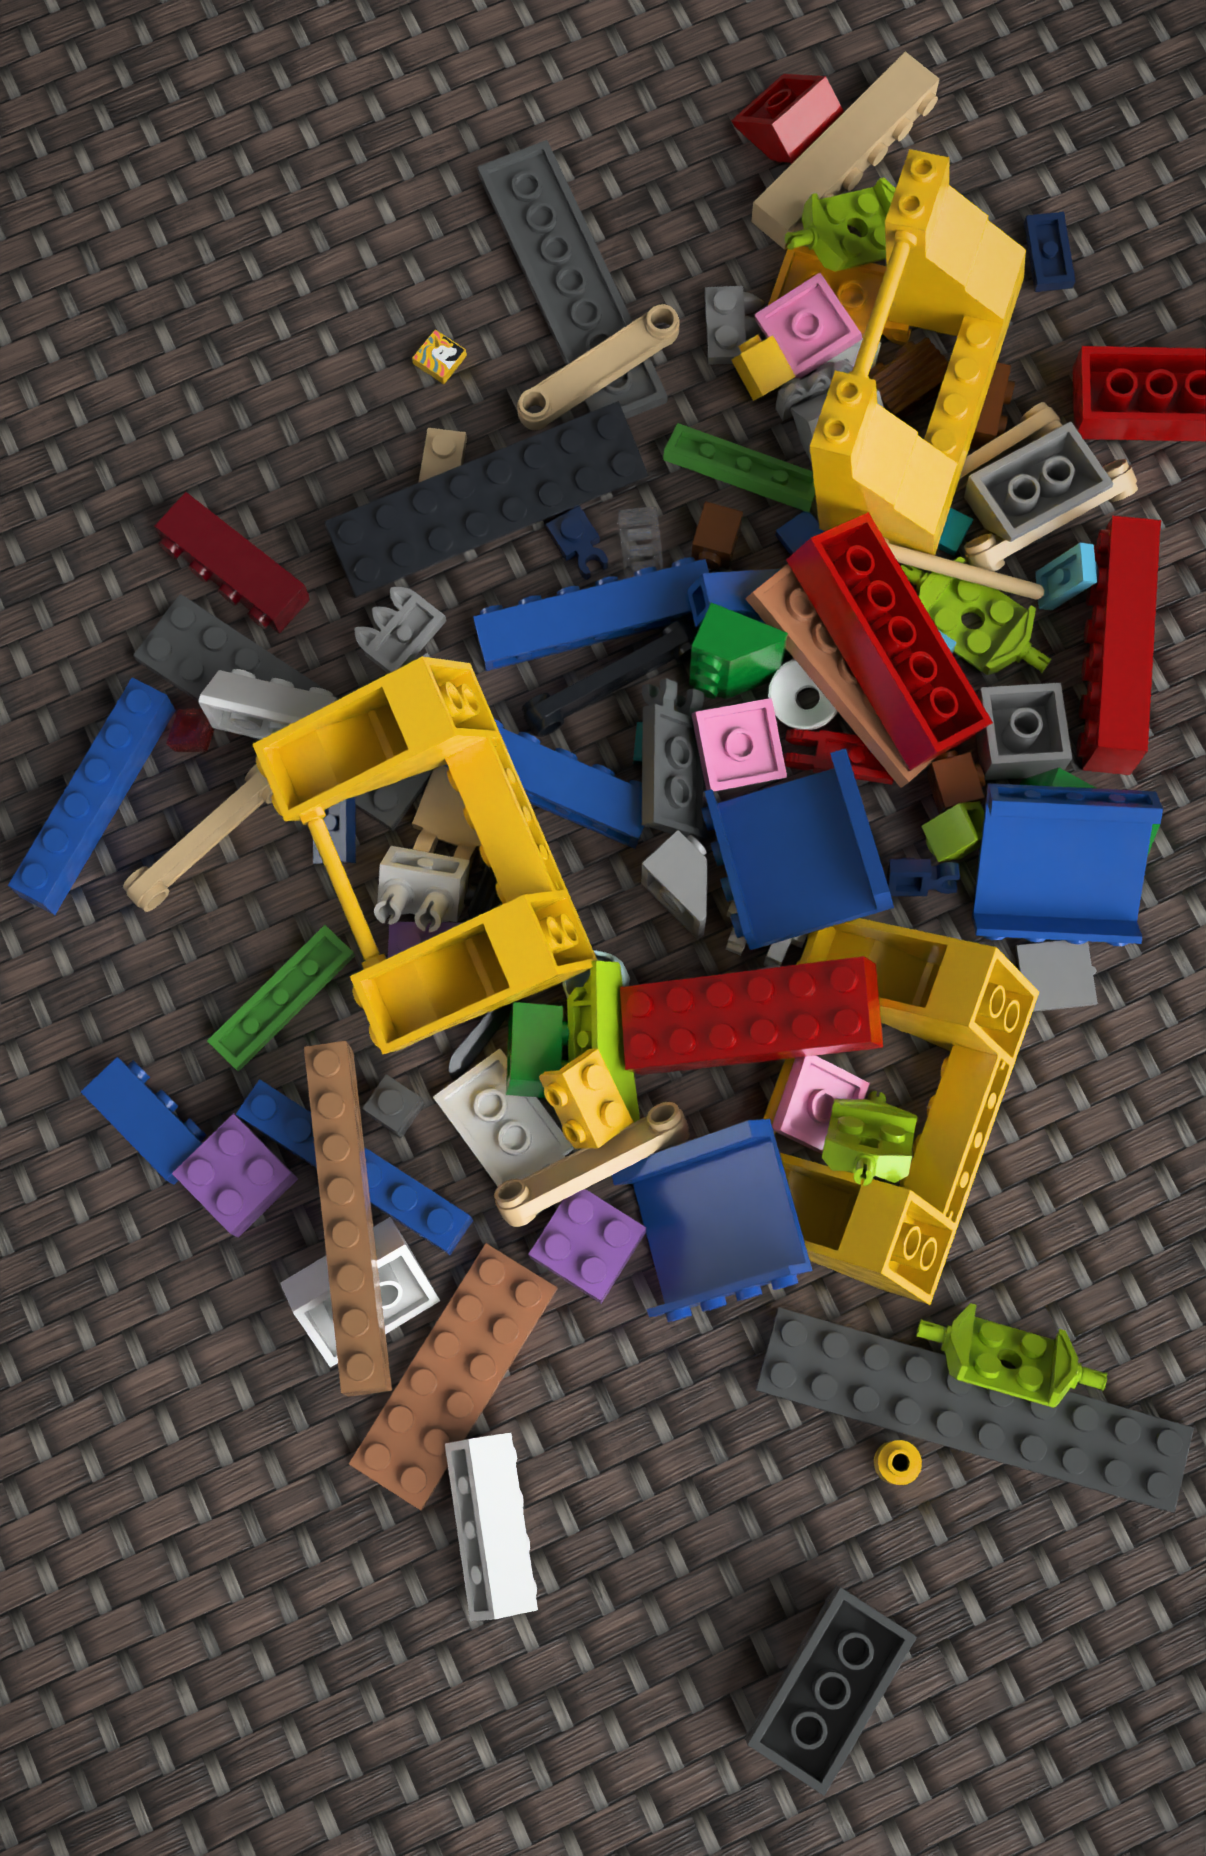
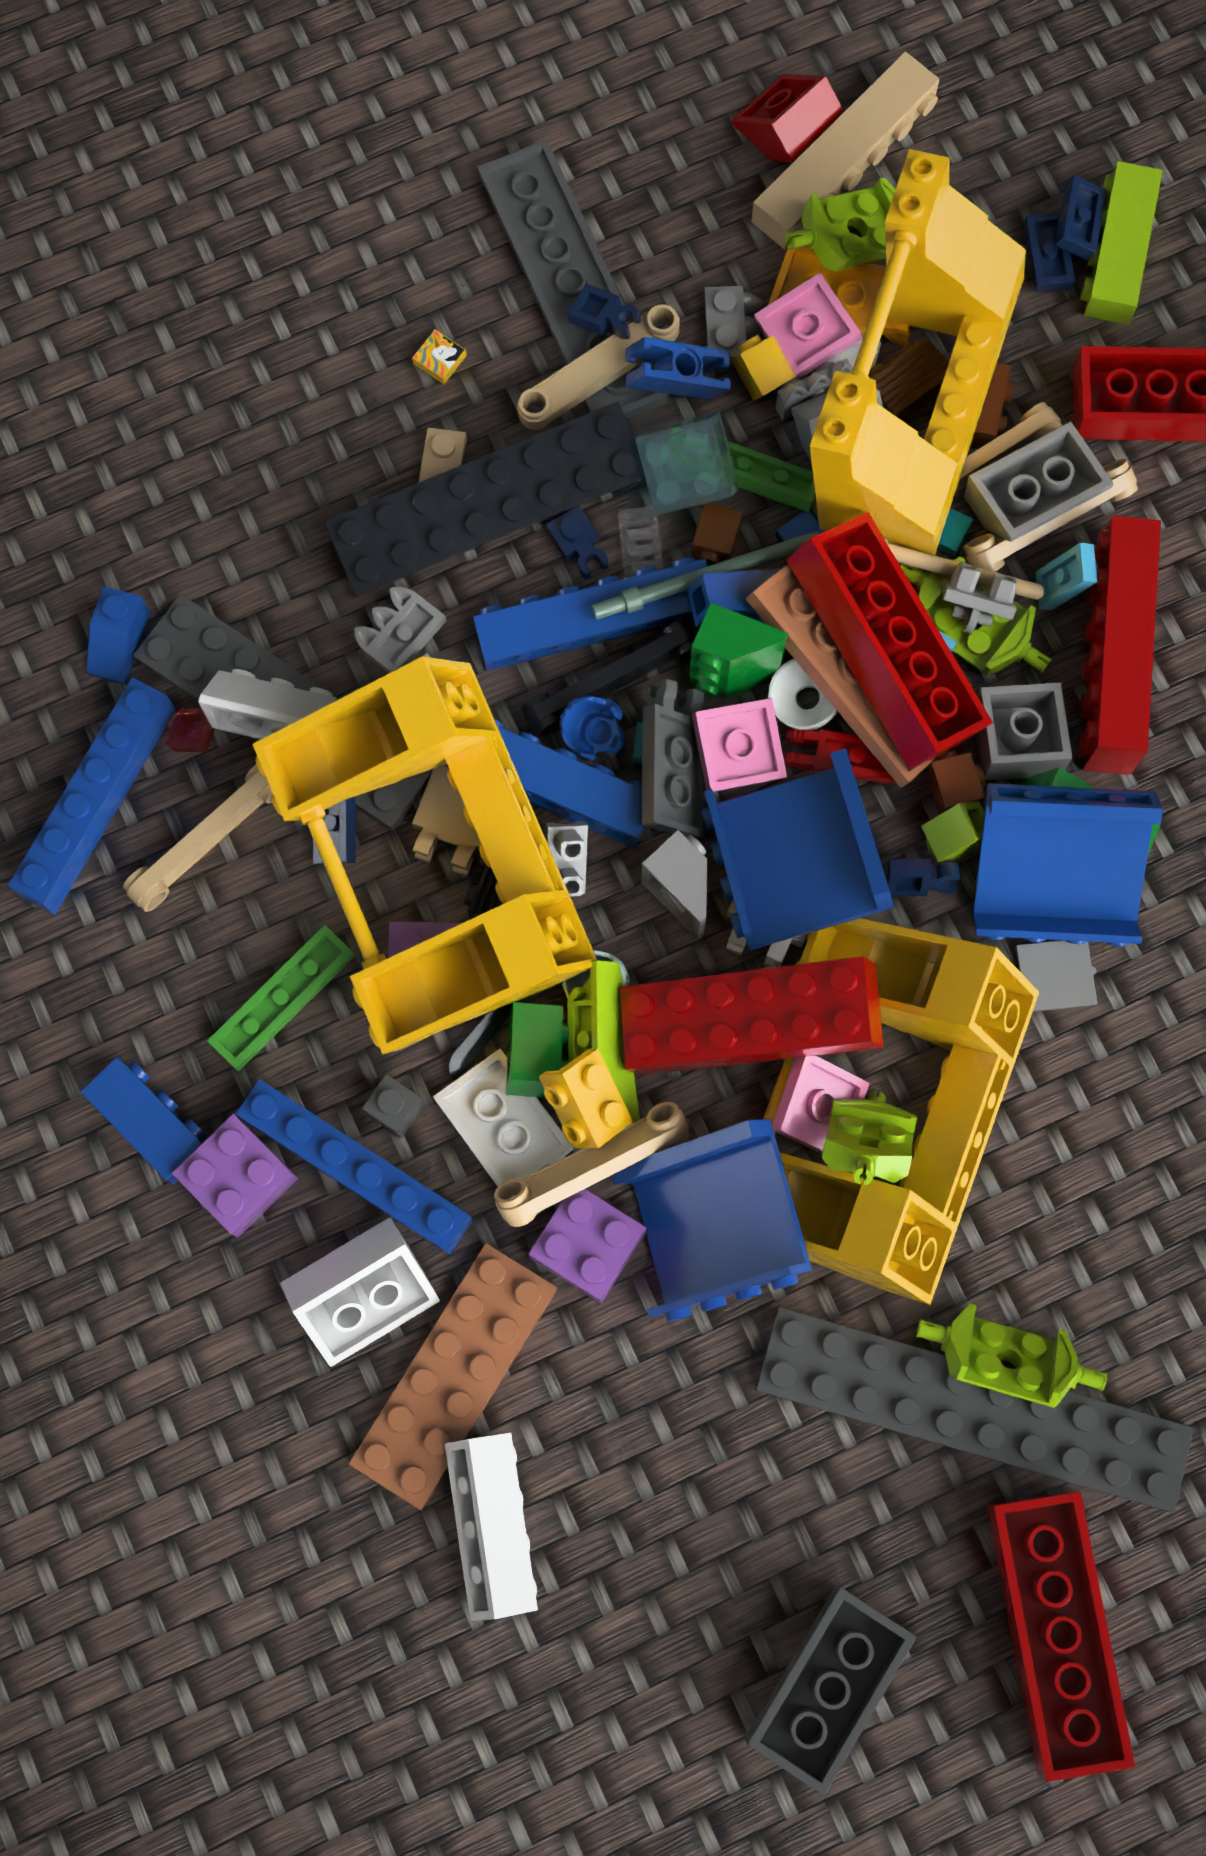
dark red brick [155,492,310,634] -> none
medium nougat brick [304,1041,392,1397] -> none
white brick [374,846,470,932] -> none
yellow brick [874,1440,922,1485] -> none
none -> blue slope [86,586,151,685]
none -> light grey hips [545,821,588,897]
none -> blue hair [559,695,626,762]
none -> dark blue plate [567,283,641,339]
none -> sand green bar [591,531,819,620]
none -> blue piece [626,337,730,400]
none -> clear light blue brick [635,411,739,515]
none -> light grey hips [941,562,1017,634]
none -> red brick [986,1491,1135,1782]
none -> dark blue plate [1055,175,1106,260]
none -> lime brick [1080,161,1163,325]

